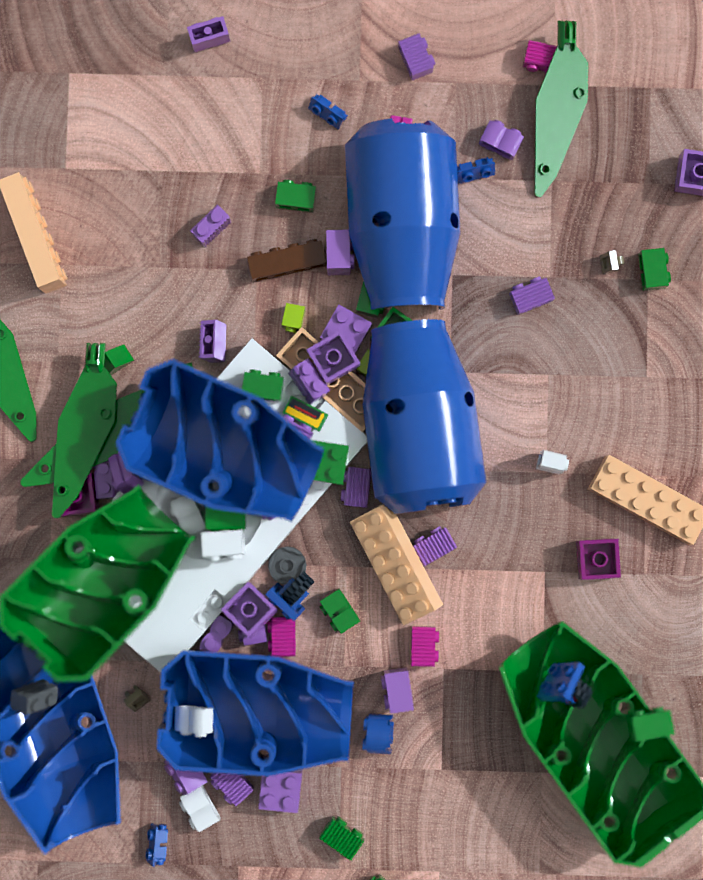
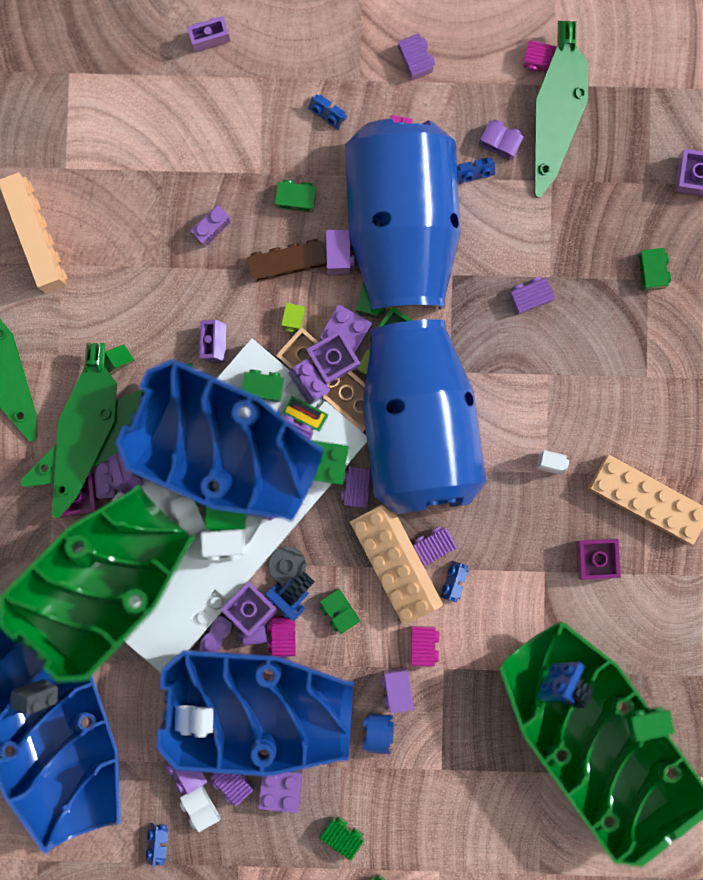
dark tan tile [124,685,151,712] -> none
dark tan tile [600,251,624,274] -> none
none -> blue hinge [441,561,469,603]

